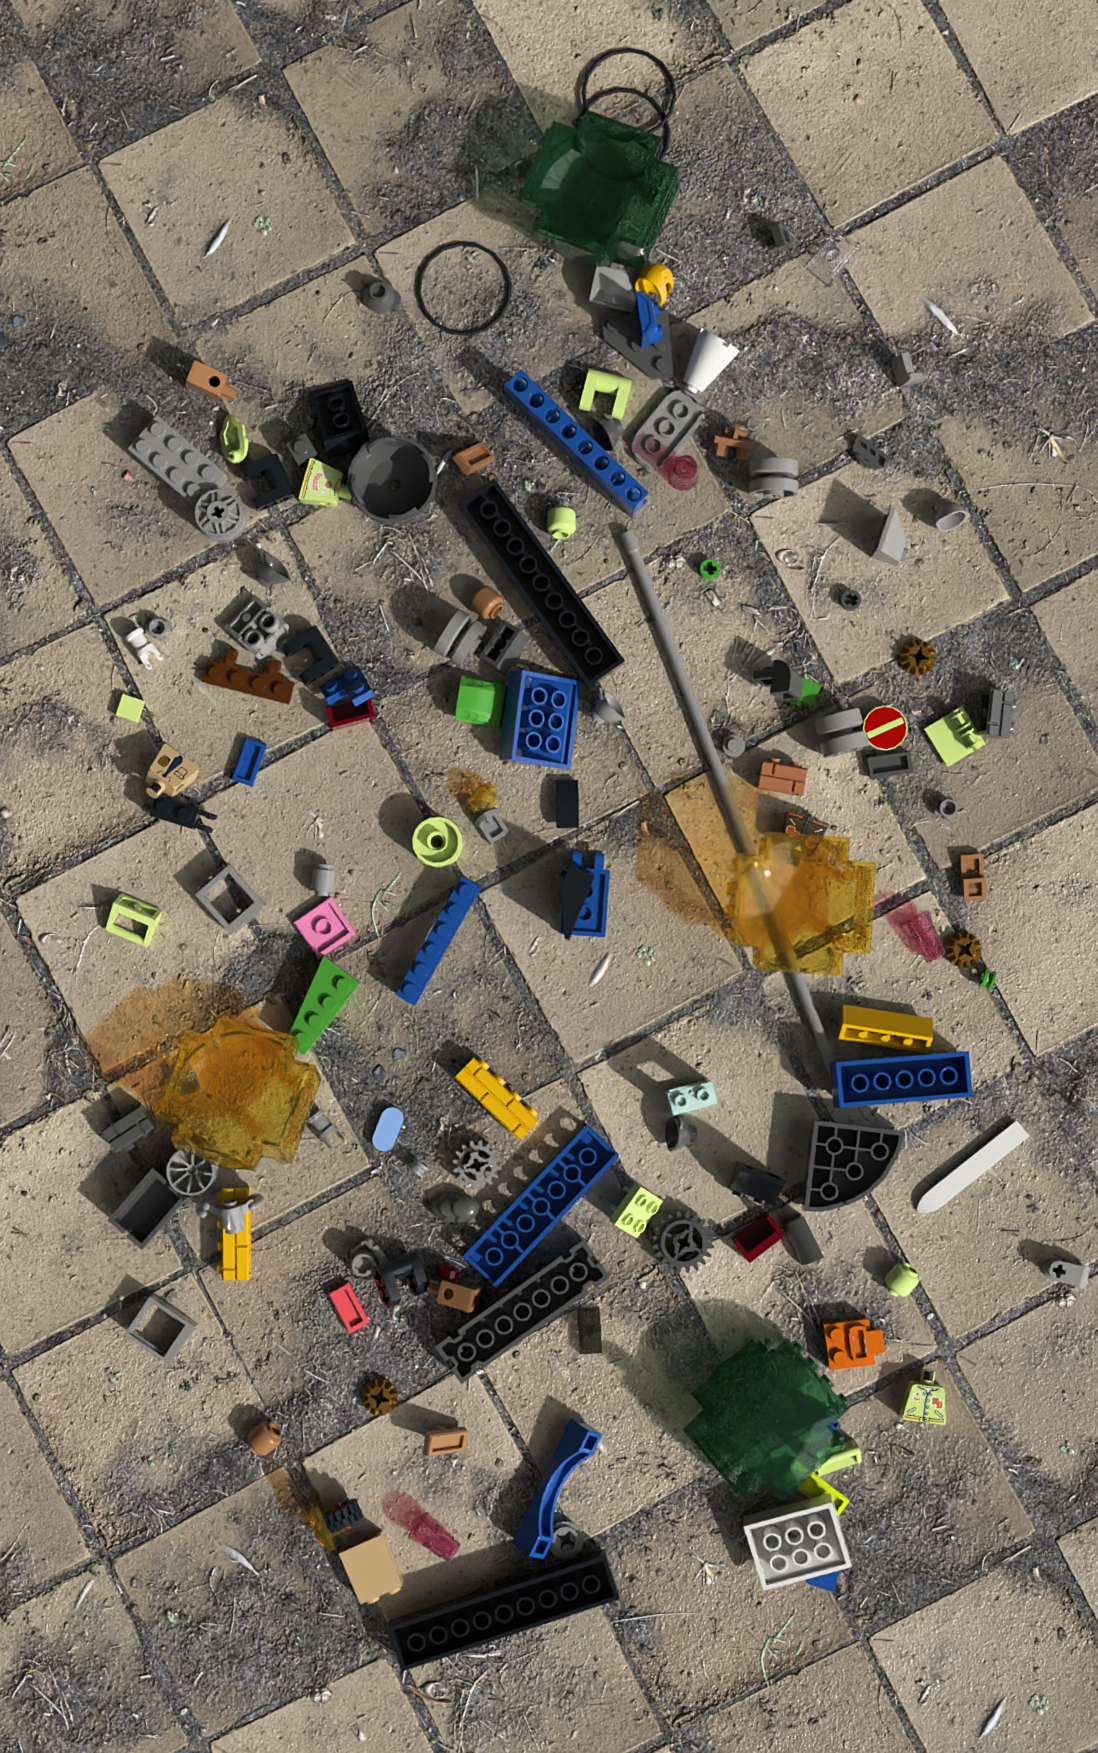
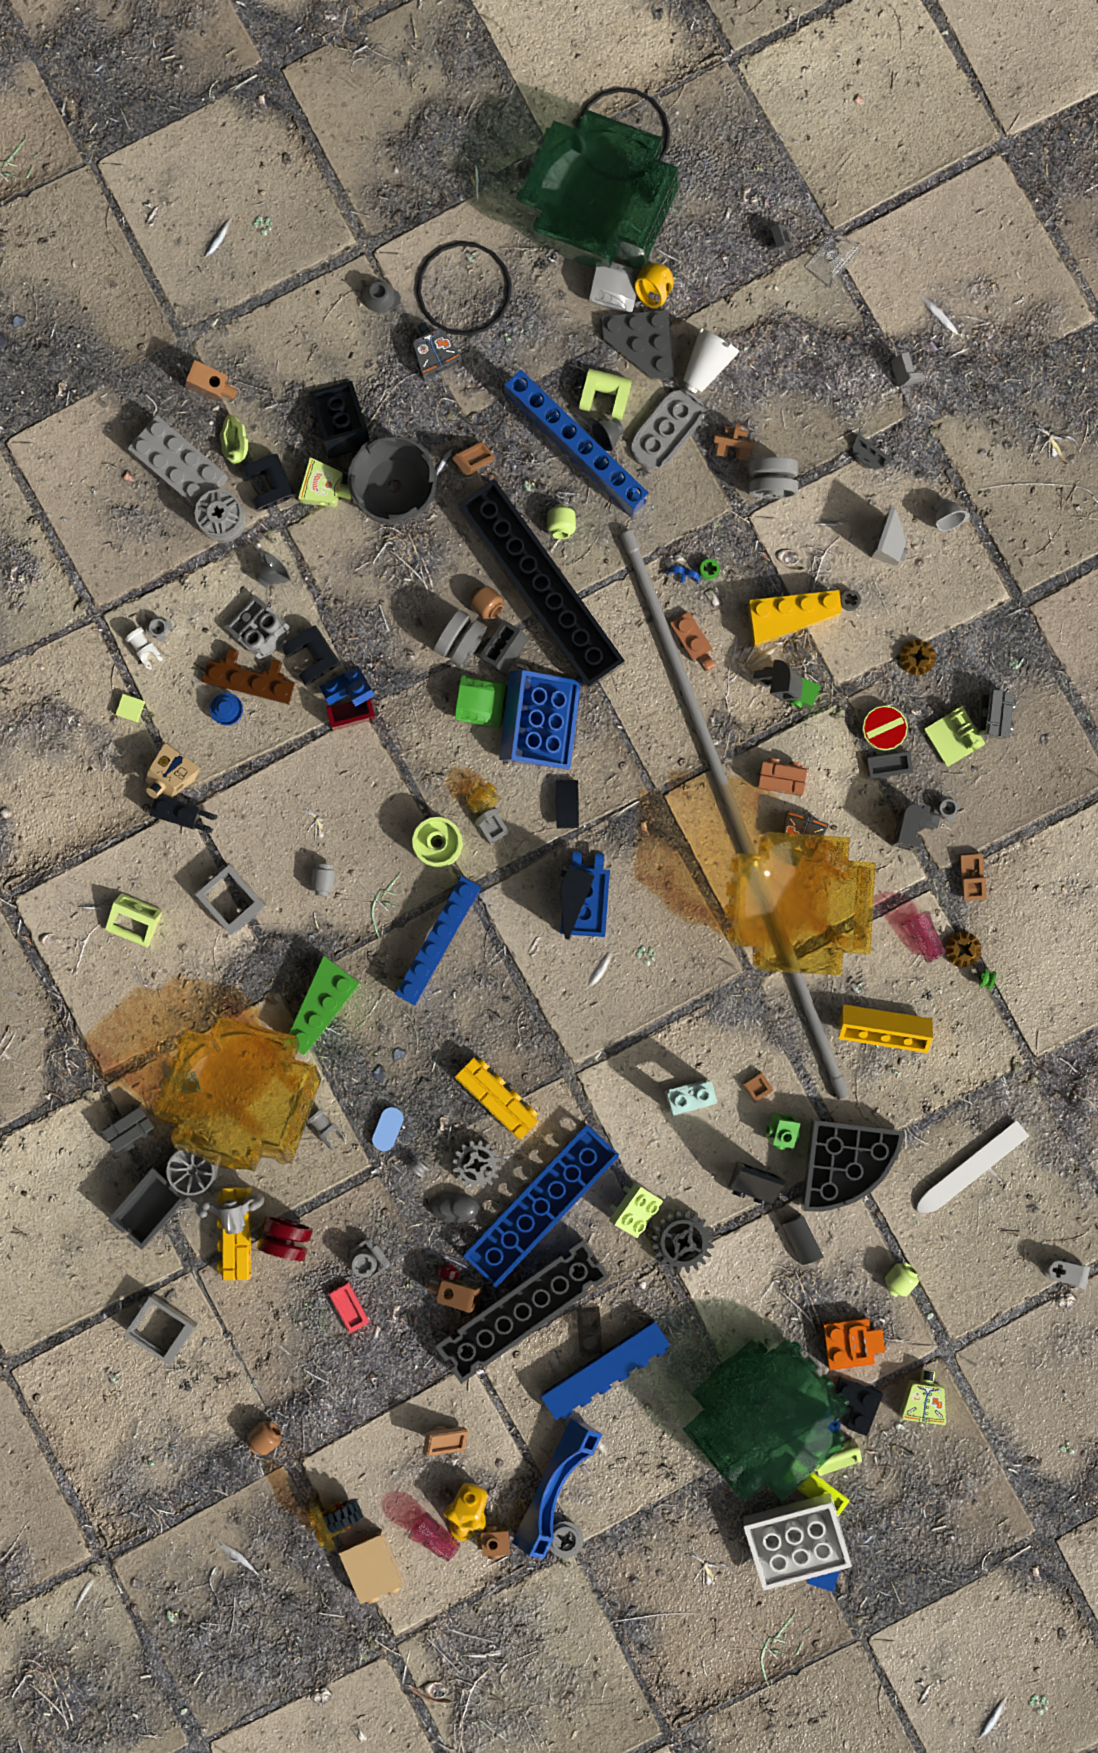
blue tile [231,738,268,787] -> none
dark grey brick [286,433,319,469] -> none
bright pink tile [294,897,356,959] -> none
pearl gold gear [362,1379,398,1415] -> none
black connector [372,1251,428,1308] -> none
black brick [387,1549,620,1672] -> none
black piece [581,48,676,140] -> none
light grey piece [591,687,626,724] -> none
blue slope [634,291,663,348] -> none
dark grey piece [665,1114,697,1151] -> none
clear pink plant [667,455,699,491] -> none
light grey plate [723,735,745,757] -> none
dark red panel [731,1212,786,1263] -> none
light grey wheel [813,708,870,758] -> none
blue brick [829,1051,973,1108] -> none
none -> blue plate [210,693,244,726]
none -> dark red wheel [257,1216,313,1261]
none -> dark grey torso [413,322,462,381]
none -> yellow head [443,1483,488,1541]
none -> medium nougat brick [477,1524,510,1559]
none -> blue brick [541,1319,670,1420]
none -> blue piece [667,566,701,584]
none -> nougat plate [670,612,715,672]
none -> medium nougat tile [742,1072,774,1103]
none -> yellow wedge [748,590,842,648]
none -> bright green brick [765,1112,801,1150]
none -> black plate [832,1376,883,1436]
none -> dark grey hips [892,804,941,851]

